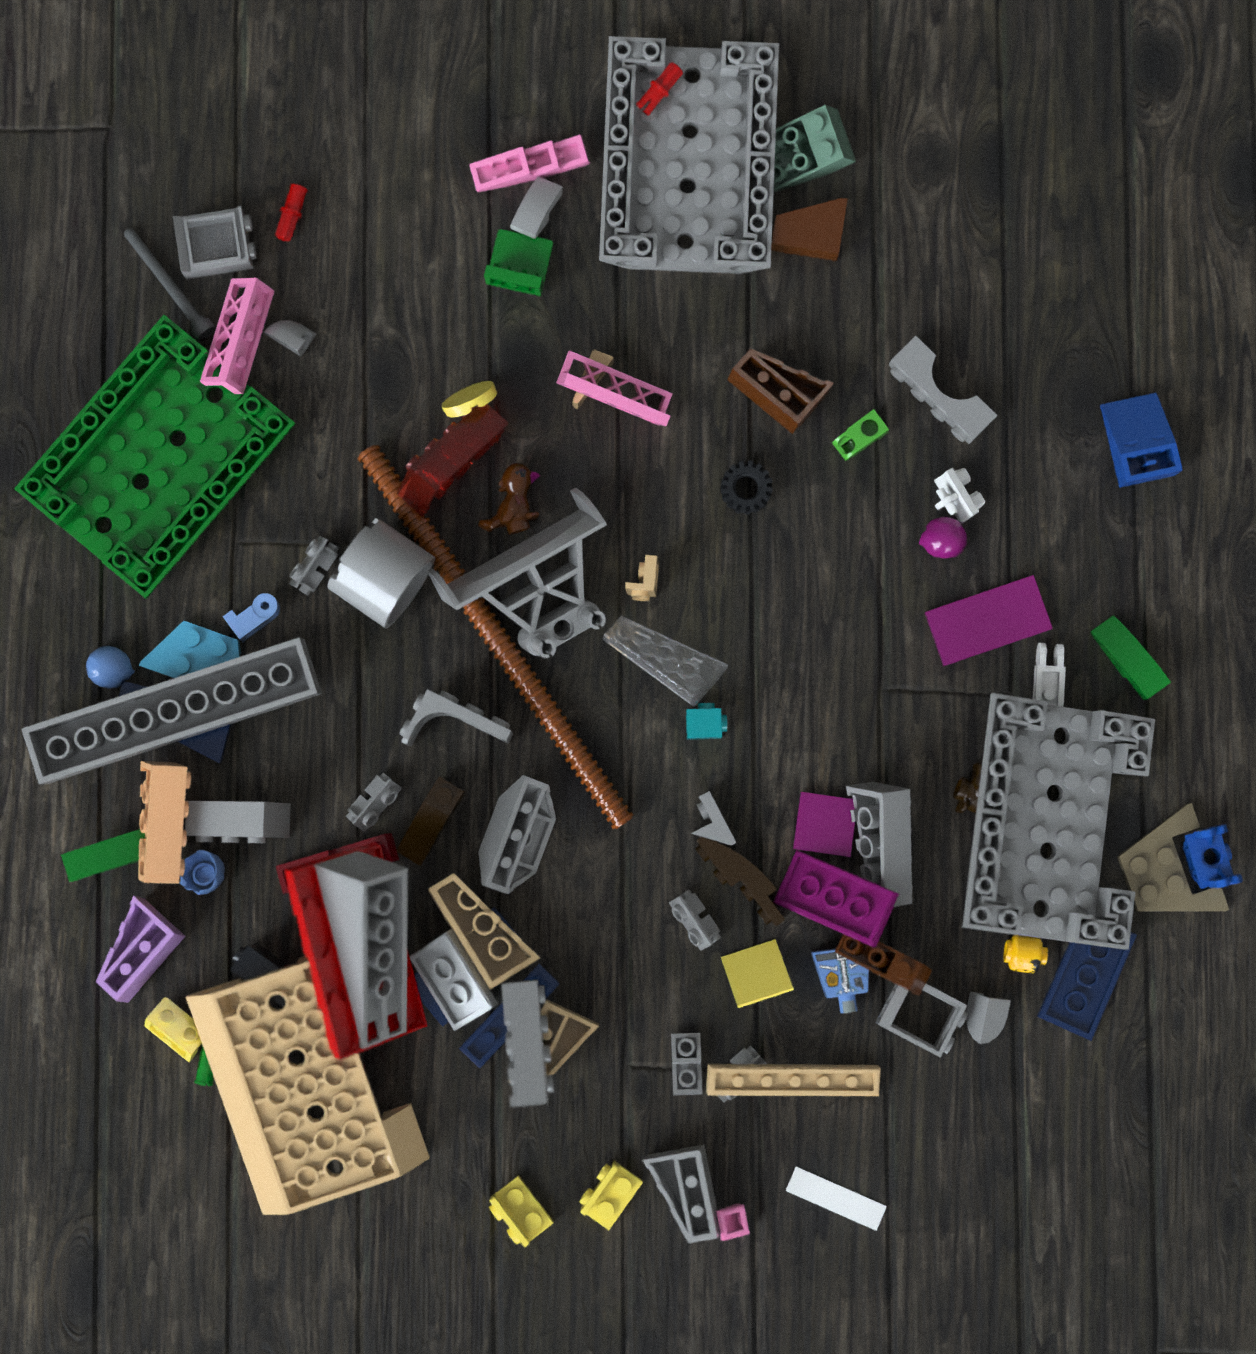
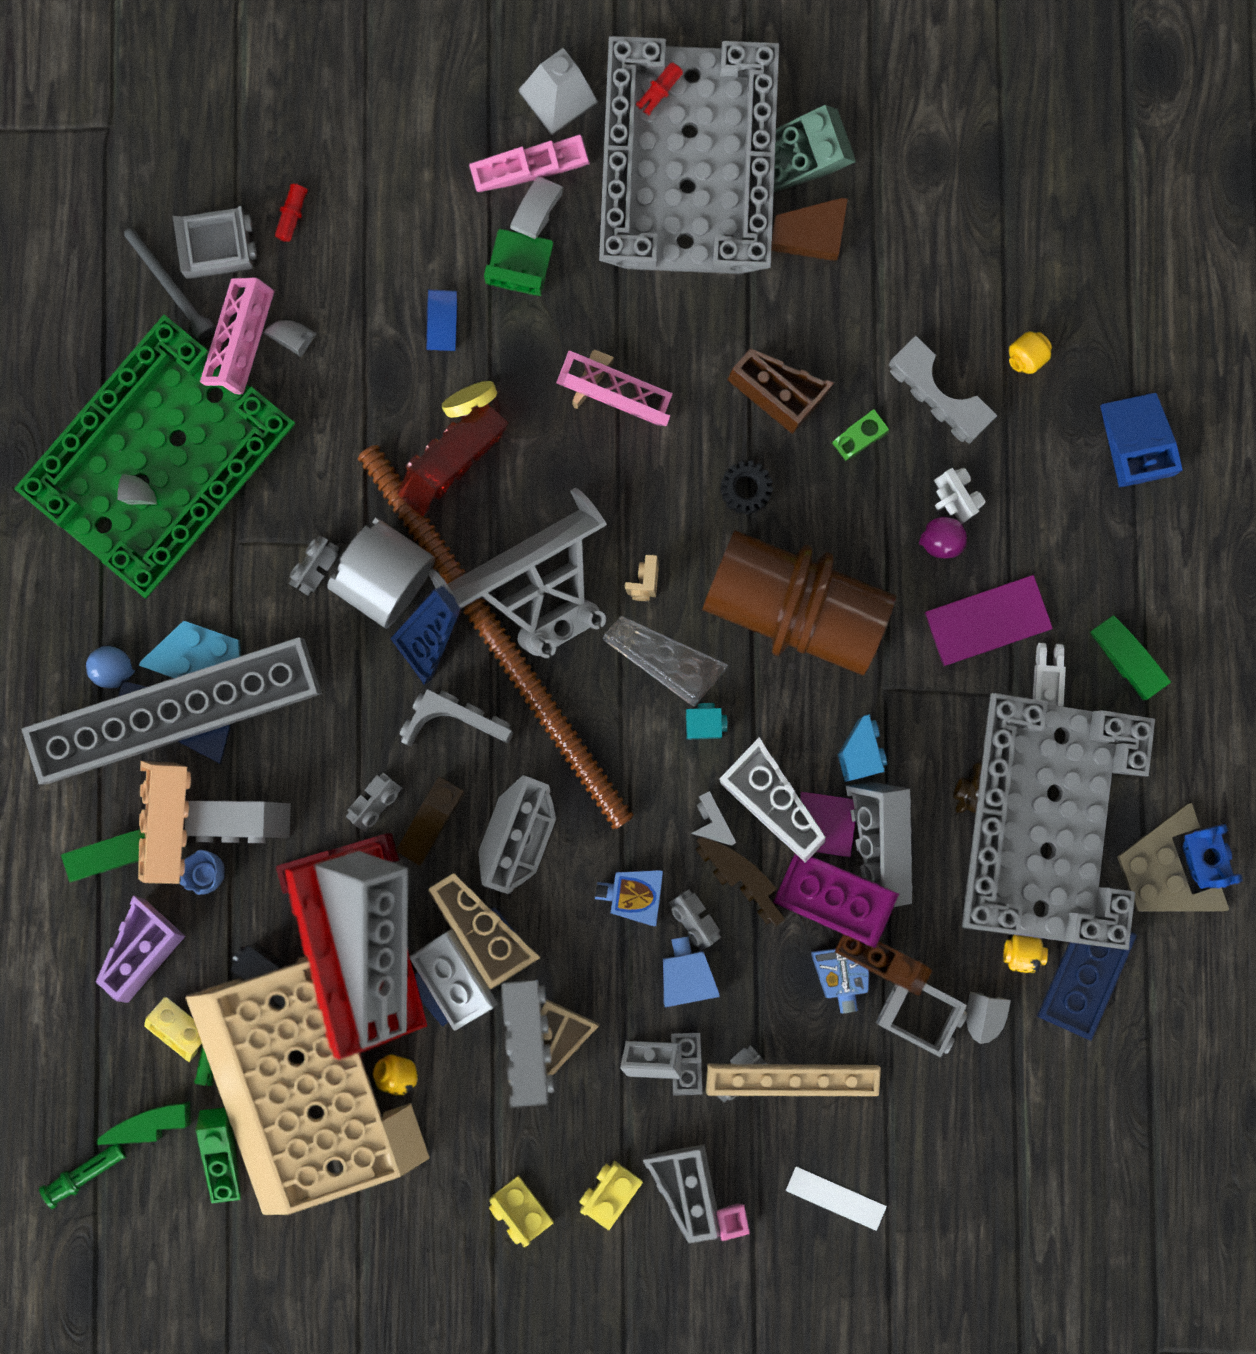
light blue leg [223,593,280,642] -> none
dark blue tile [459,963,560,1069] -> none
reddish brown animal [478,463,540,535] -> none
light yellow piece [721,939,794,1008] -> none
none -> green pin [39,1144,127,1209]
none -> green slope [98,1101,191,1145]
none -> light grey brick [118,474,157,505]
none -> green slope [196,1107,241,1203]
none -> yellow head [373,1054,418,1096]
none -> dark blue wing [391,585,461,684]
none -> blue slope [426,289,457,351]
none -> light grey slope [519,48,597,136]
none -> torso [595,870,663,926]
none -> light grey slope [620,1041,681,1079]
none -> medium blue torso [663,936,720,1007]
none -> reddish brown piece [702,530,896,676]
none -> white wedge [719,738,825,863]
none -> dark azure slope [838,715,887,782]
none -> yellow head [1009,332,1052,374]

